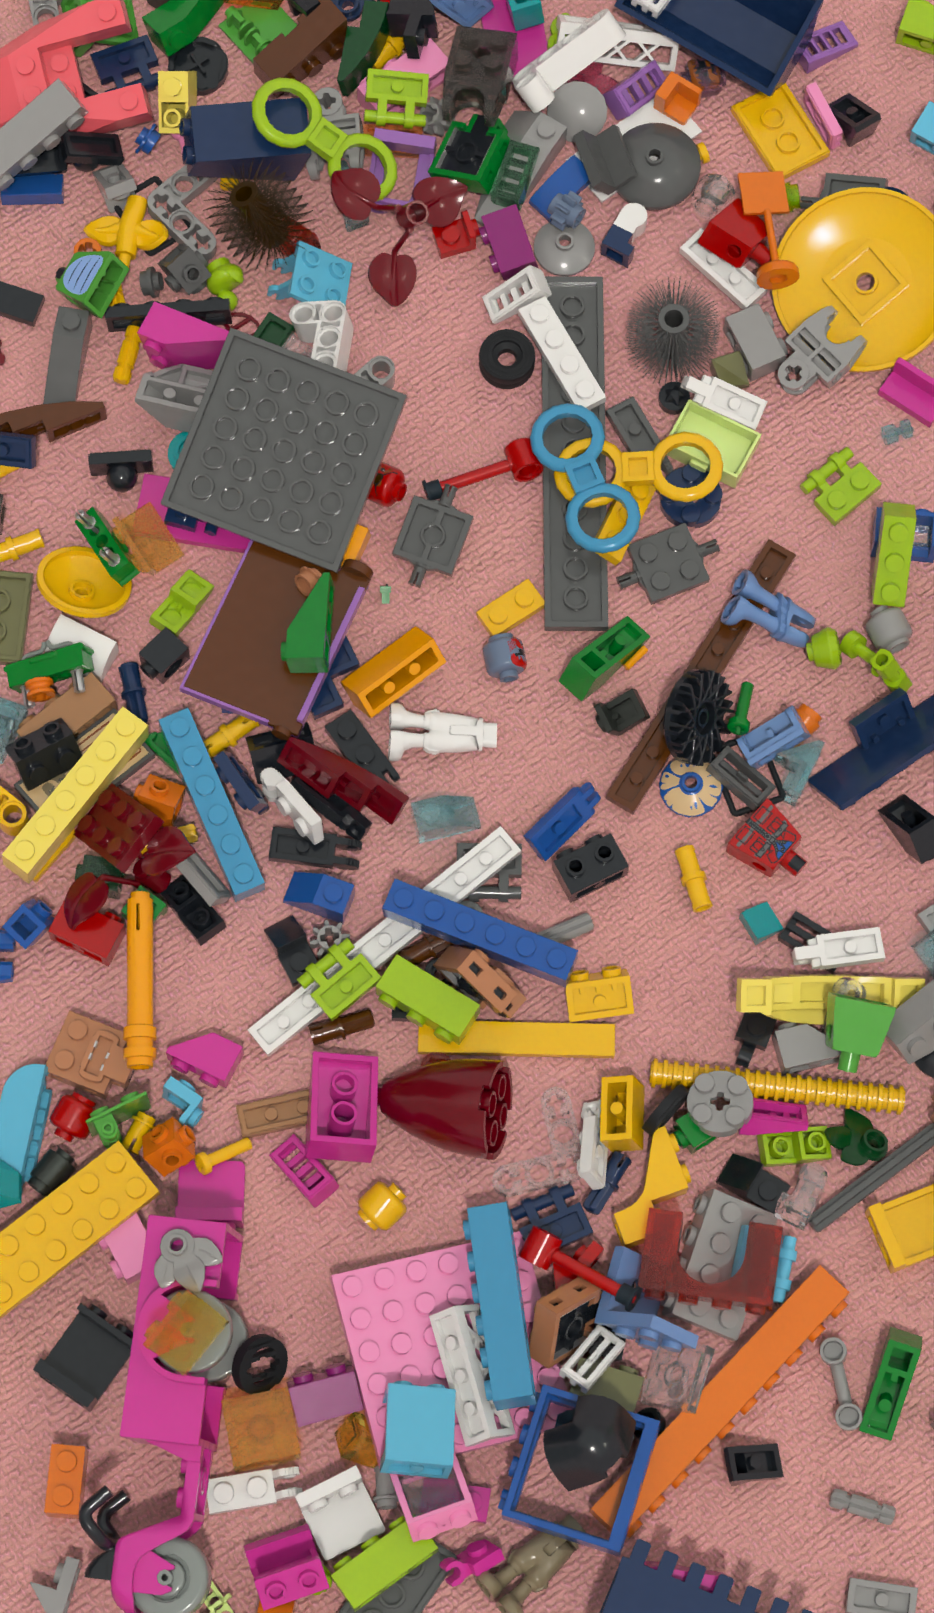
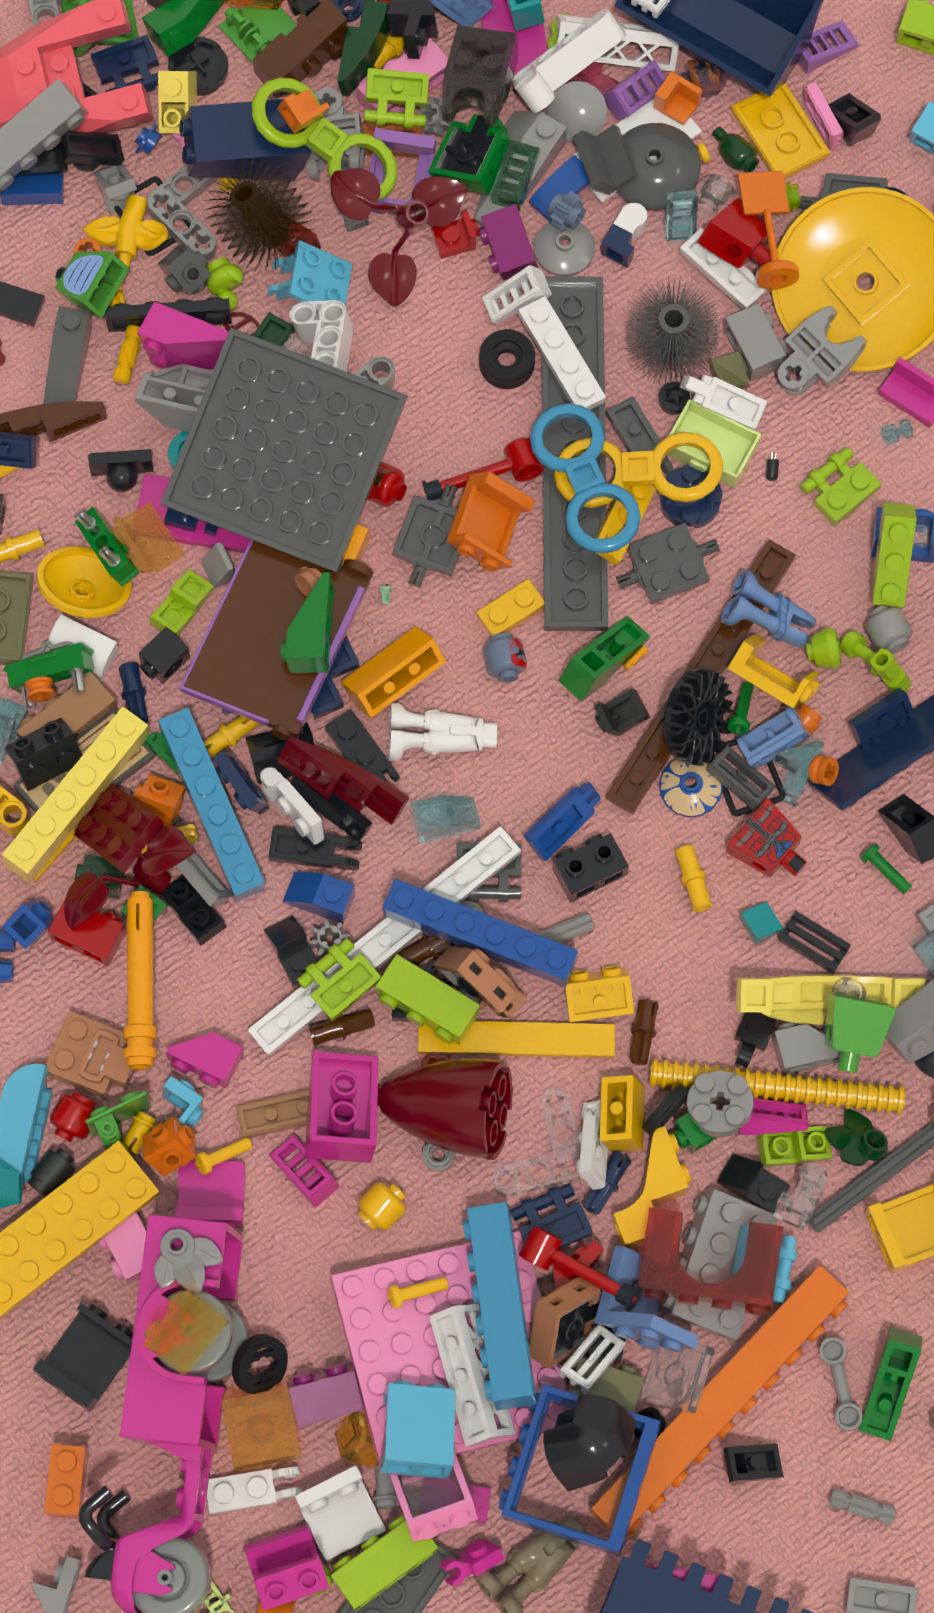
dark grey plate [139,266,164,298] -> none
white hinge [791,927,886,970] -> none
none -> light grey slope [202,542,234,588]
none -> orange panel [277,90,331,134]
none -> yellow piece [387,1277,448,1309]
none -> light grey plate [422,1143,455,1172]
none -> orange panel [446,471,535,572]
none -> reddish brown axle [629,999,659,1066]
none -> clear light blue slope [663,190,698,242]
none -> dark green plant [712,127,759,173]
none -> yellow panel [728,634,820,708]
none -> black piece [765,453,779,481]
none -> orange bush [809,755,839,786]
none -> green piece [860,843,912,895]

